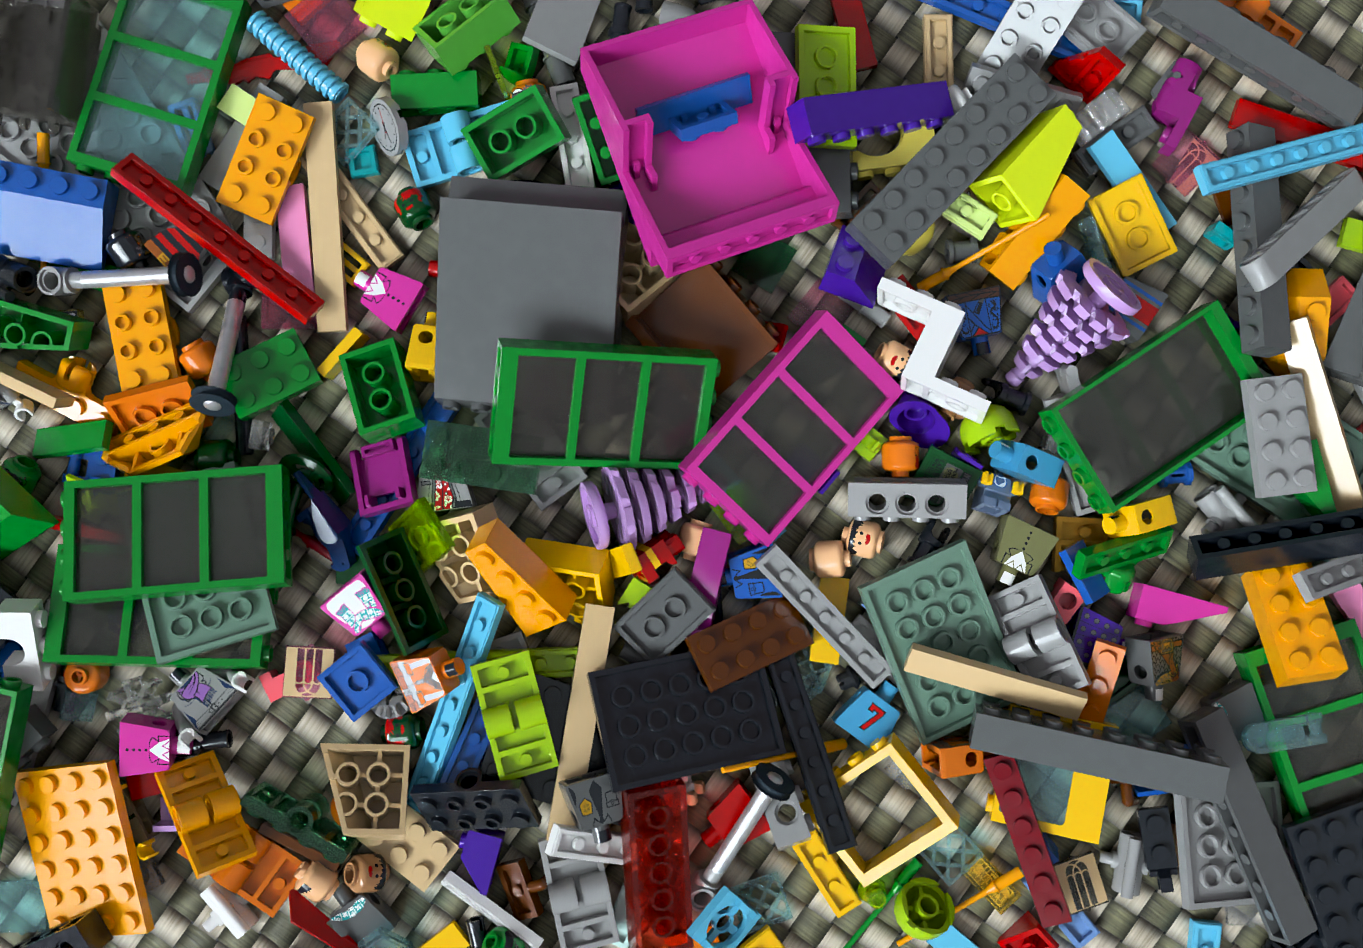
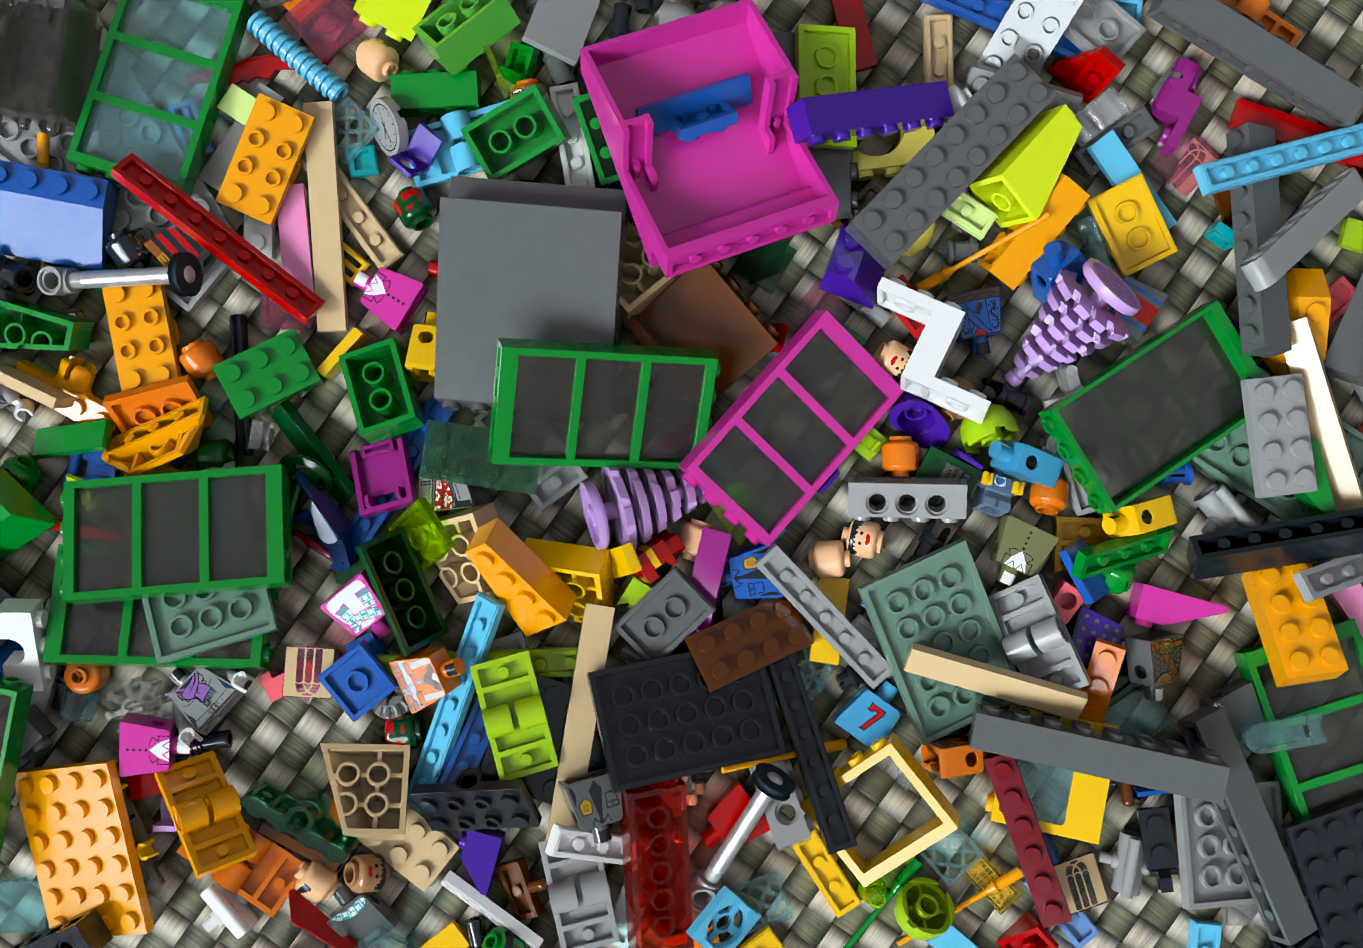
piece [189,267,257,417] -> none
none -> dark purple bracket [388,123,444,178]

